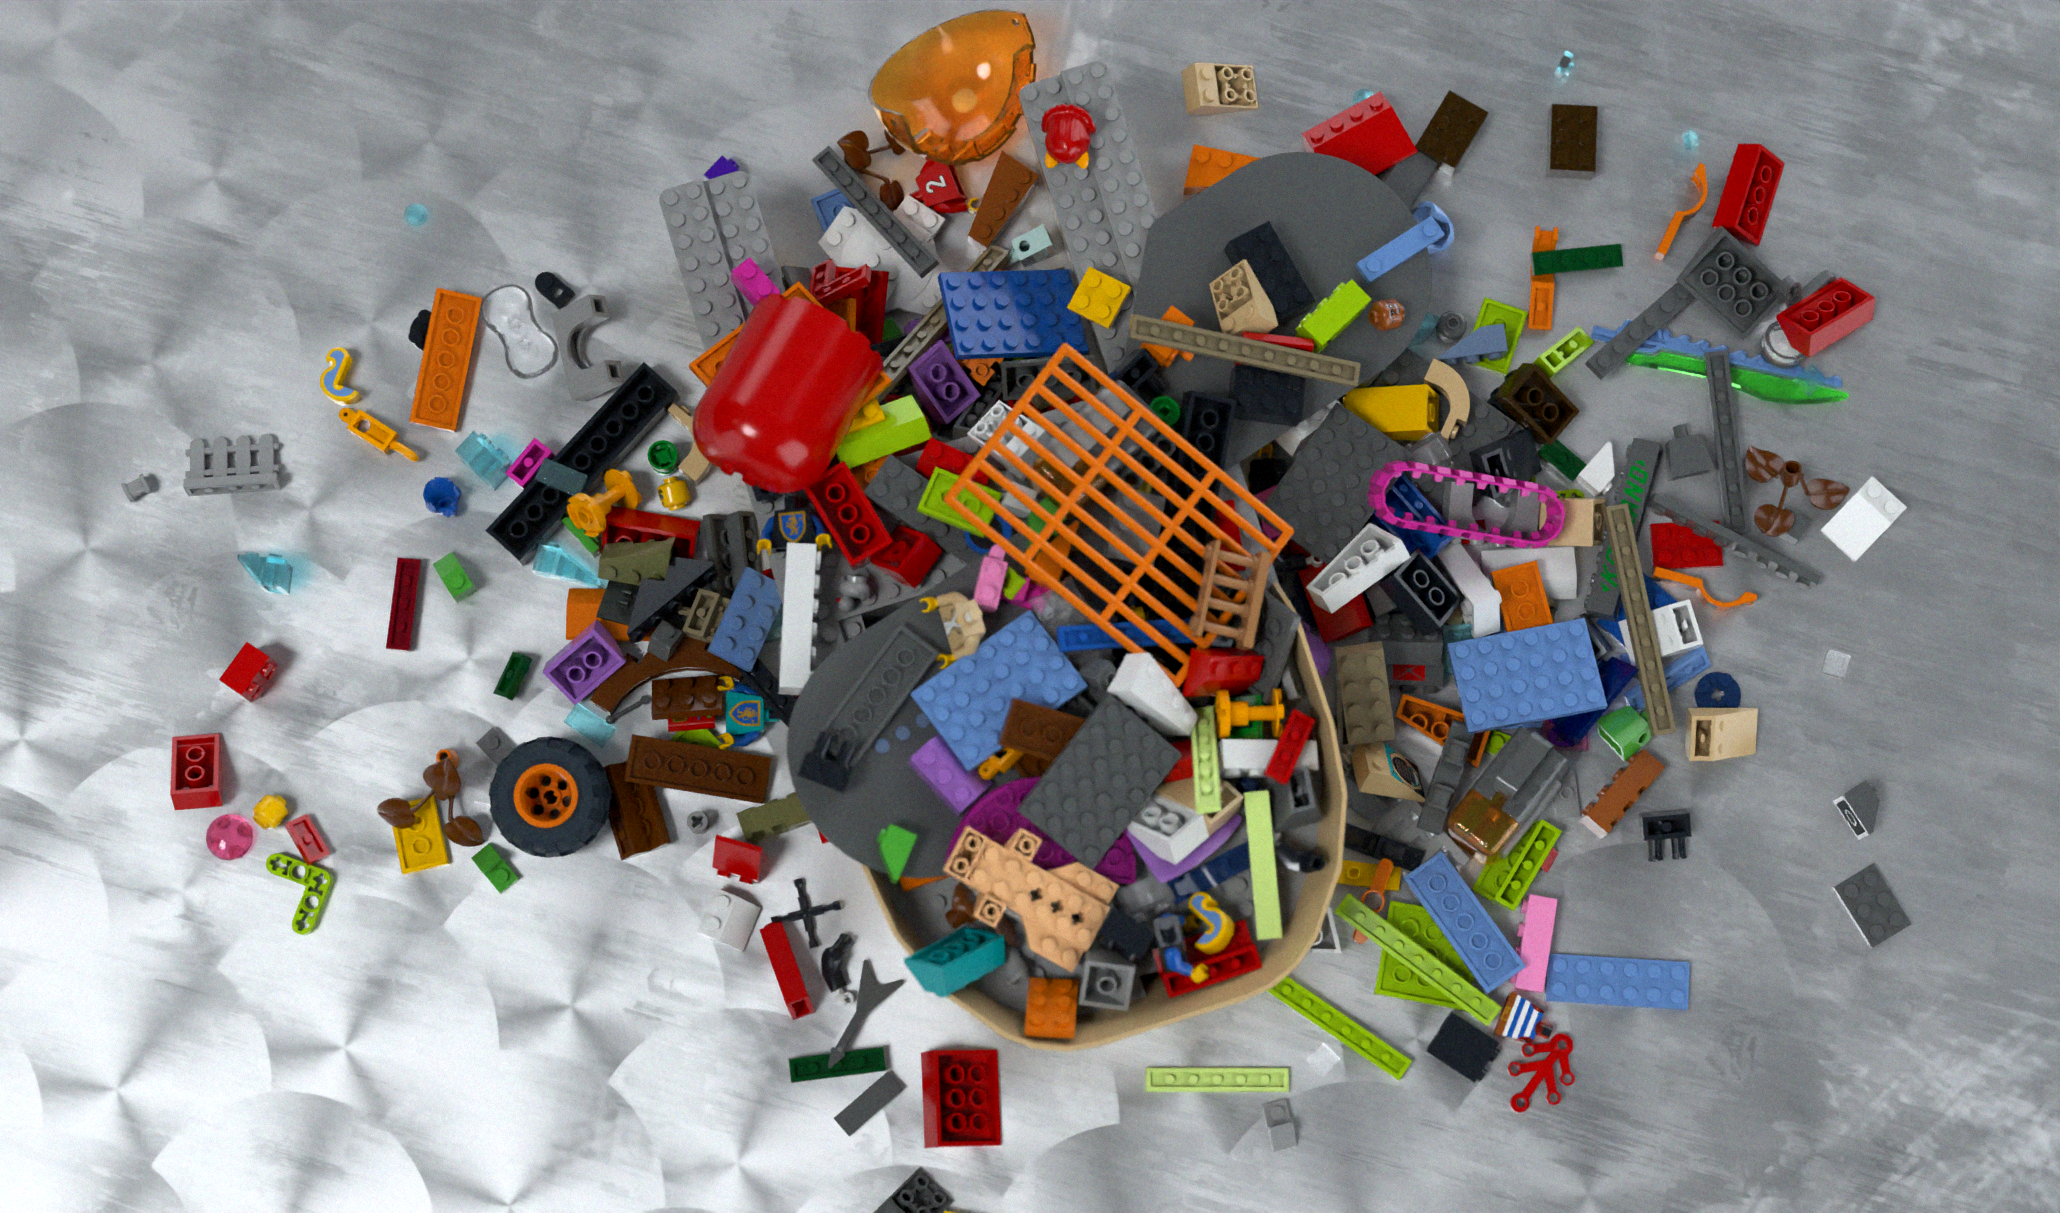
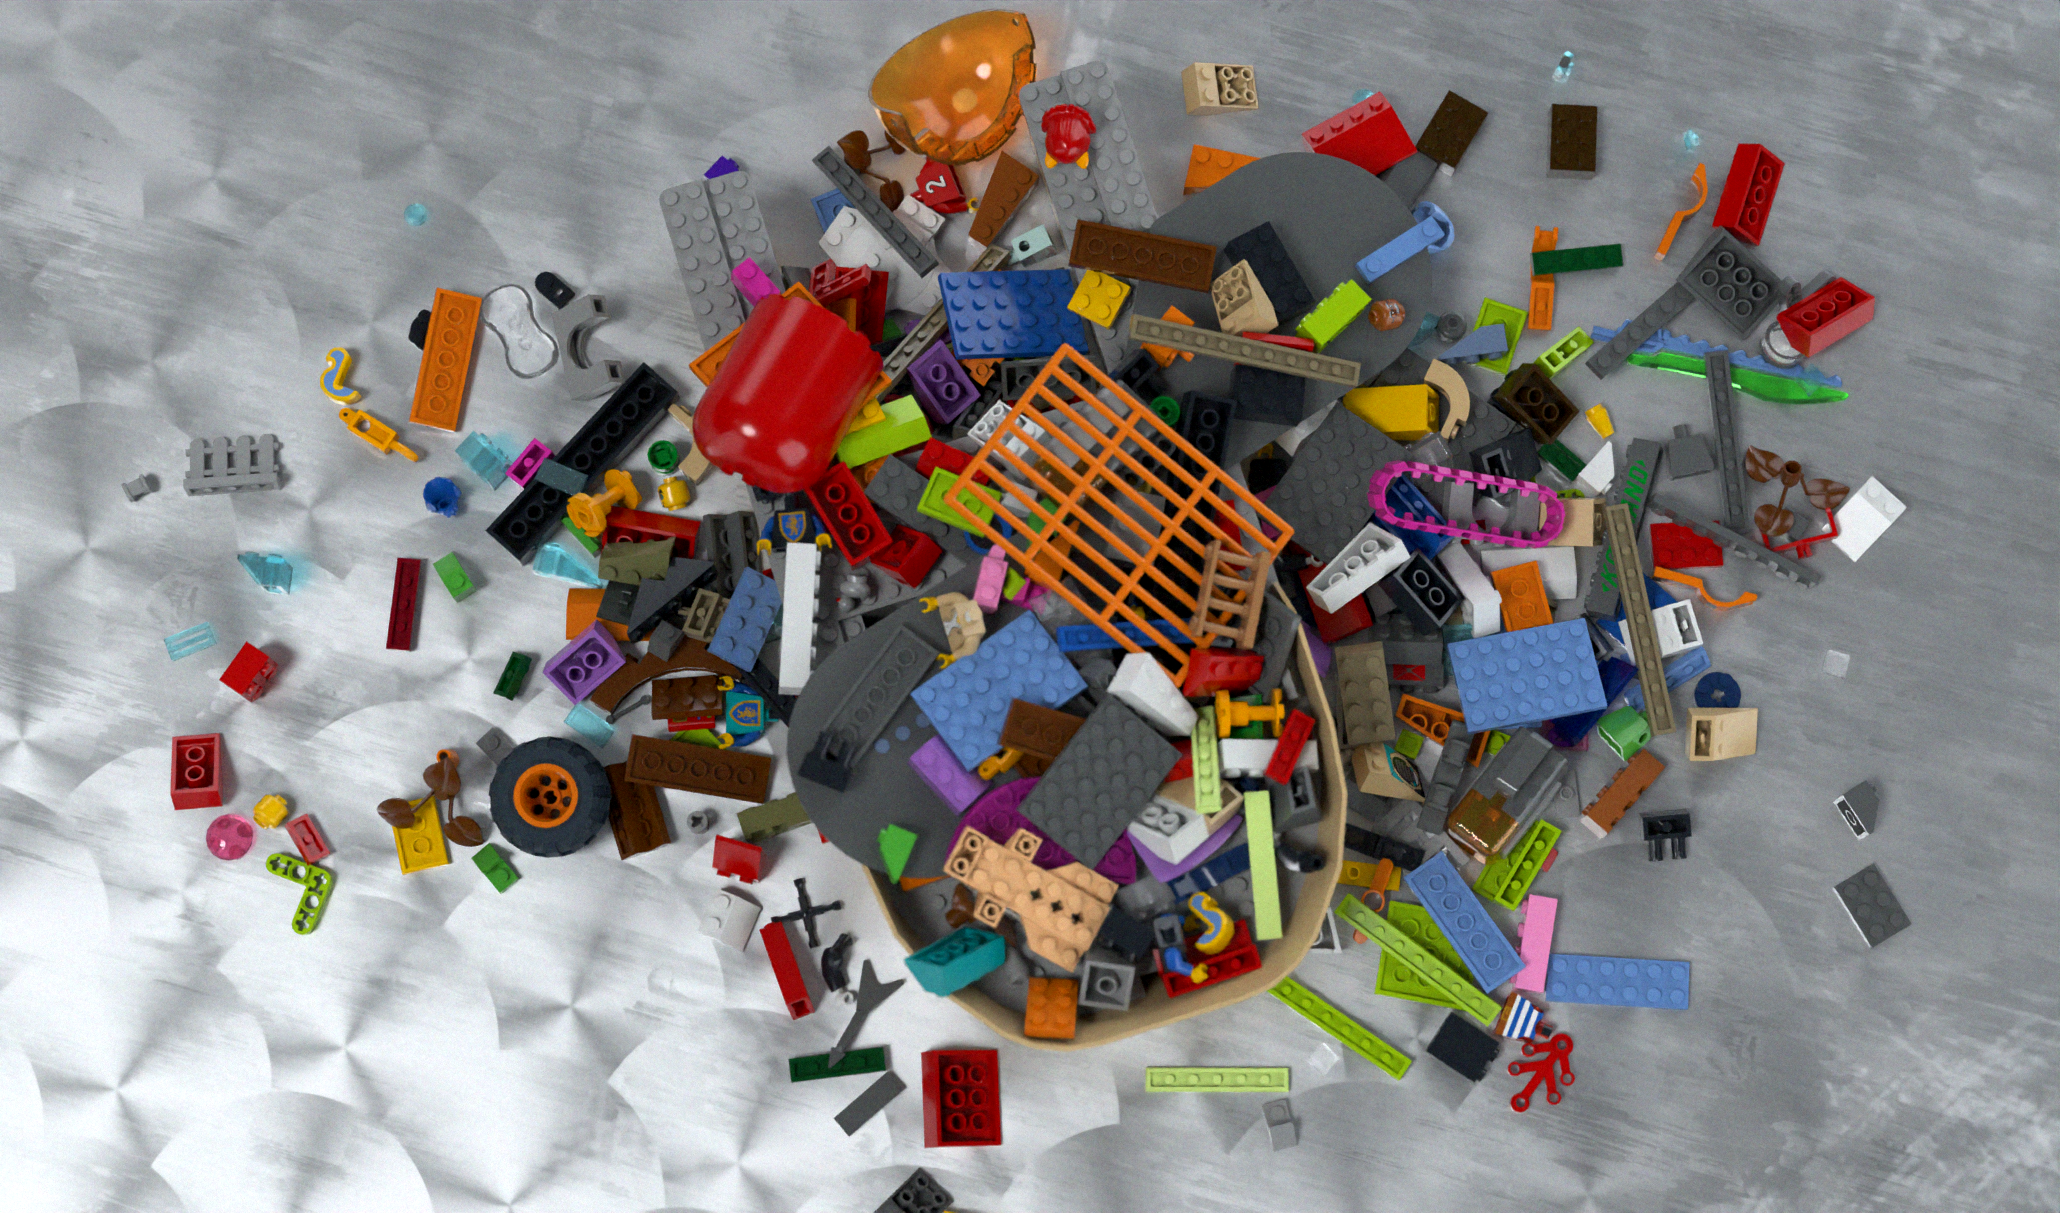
none -> clear light blue tile [164,622,217,662]
none -> reddish brown plate [1068,219,1217,294]
none -> lime plate [1393,728,1424,760]
none -> yellow cone [1584,403,1614,439]
none -> red piece [1759,507,1838,559]

